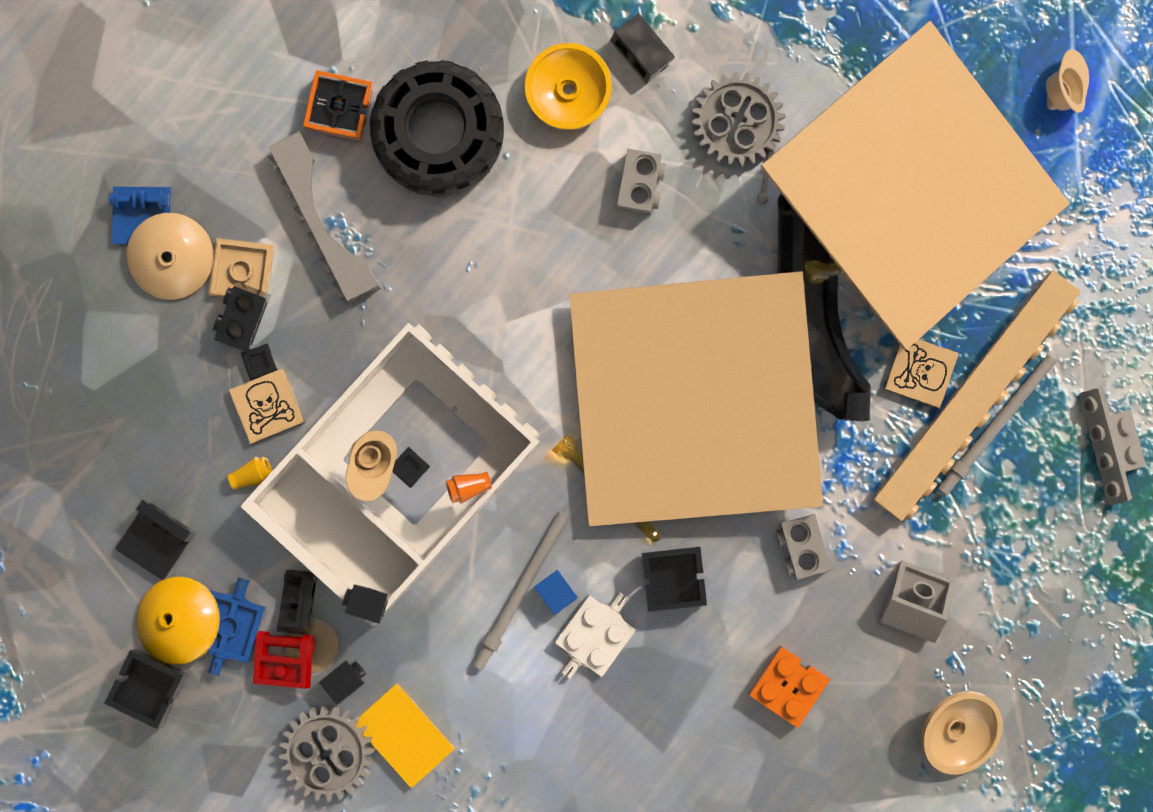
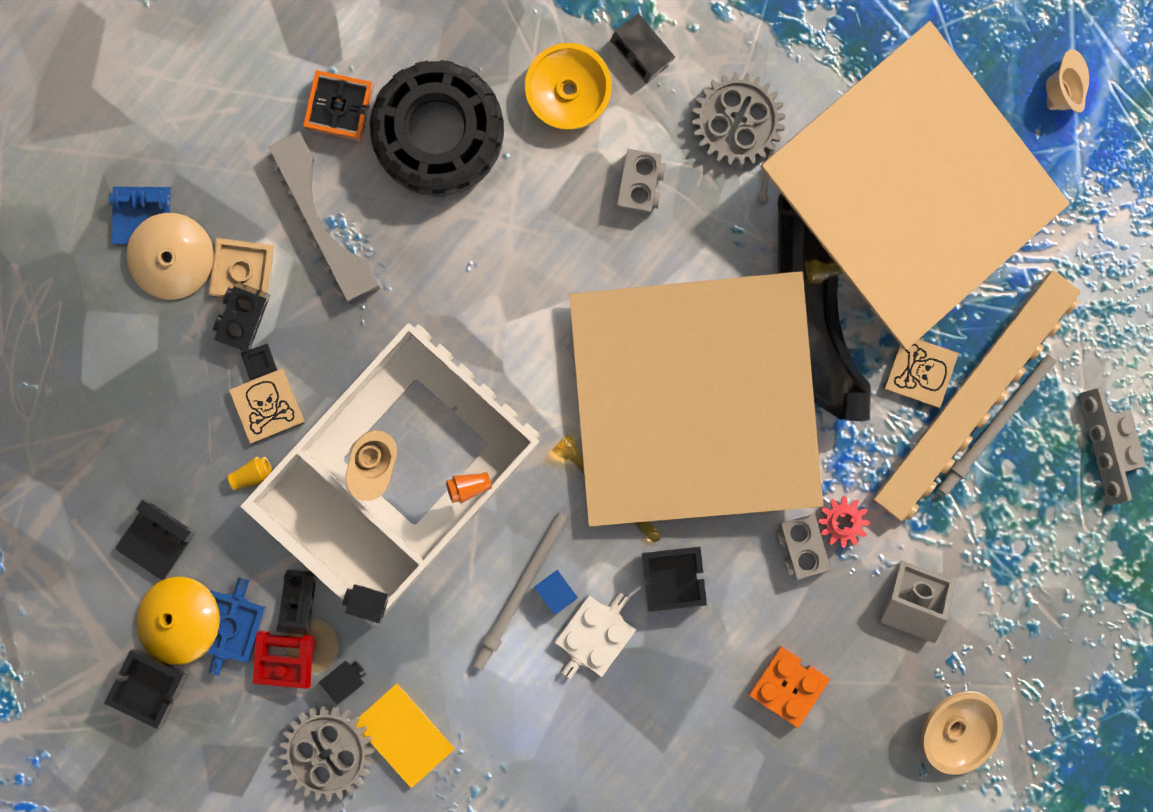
black tile [392,446,431,488] -> none
none -> coral gear [817,496,870,548]

